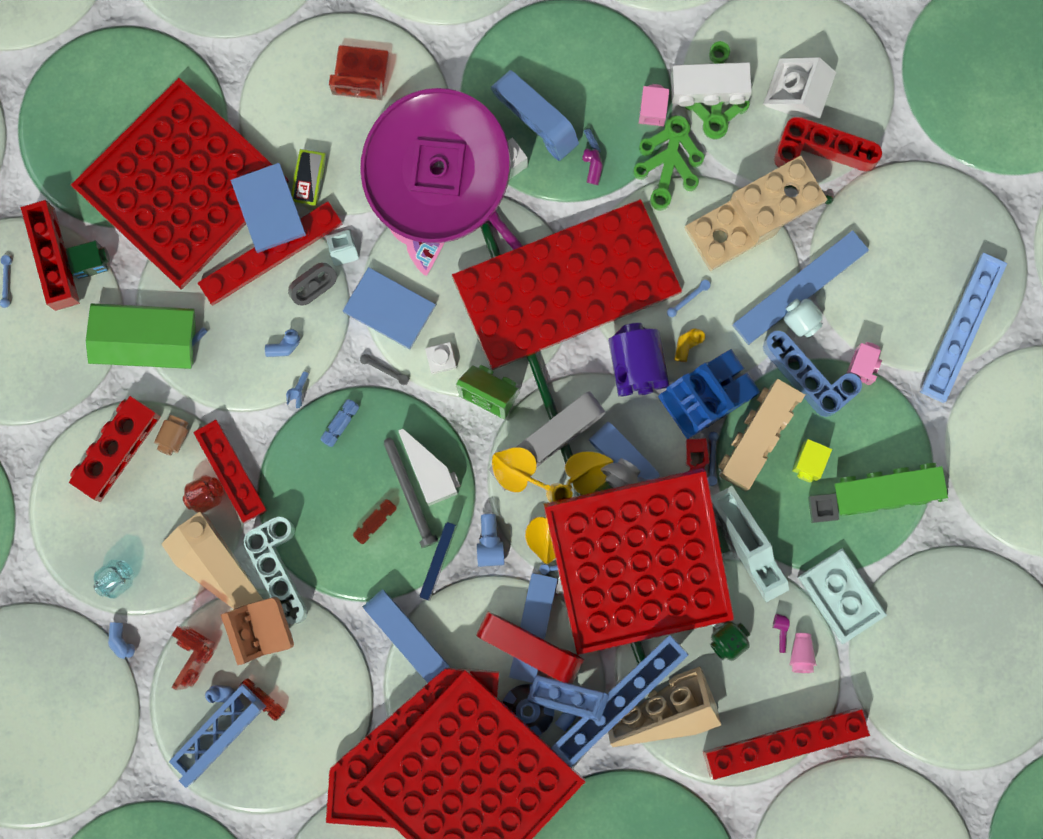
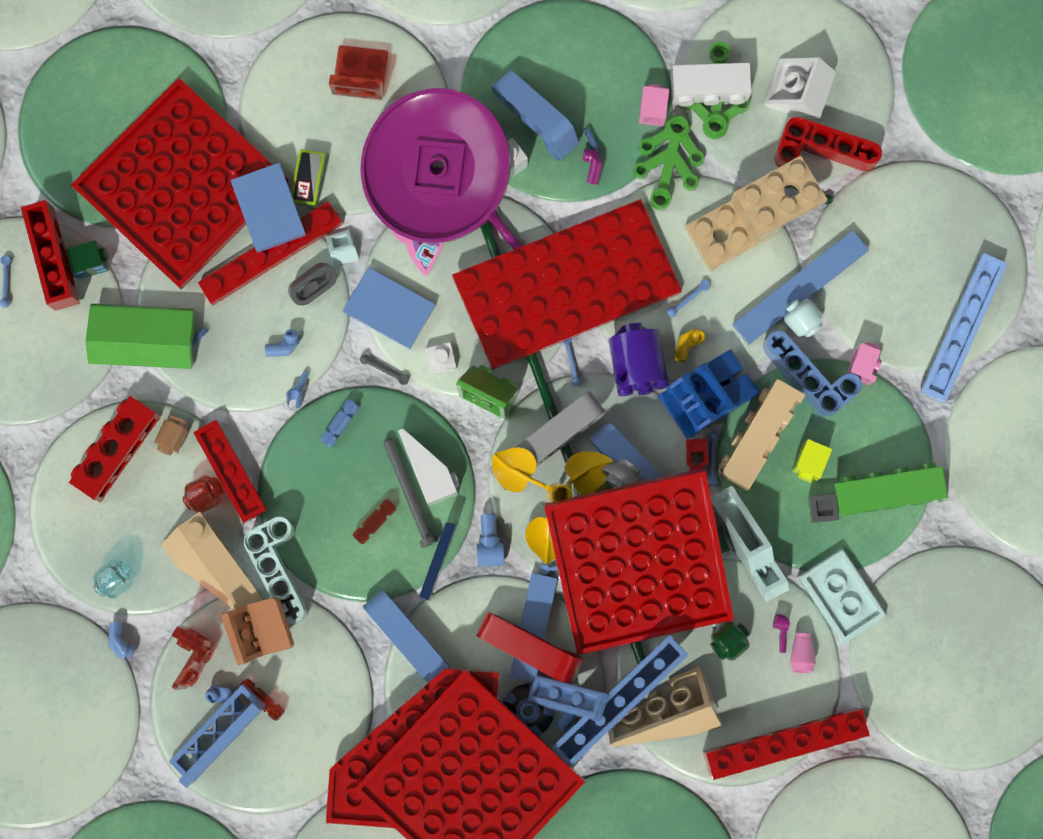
none -> medium blue hinge [562,338,582,386]

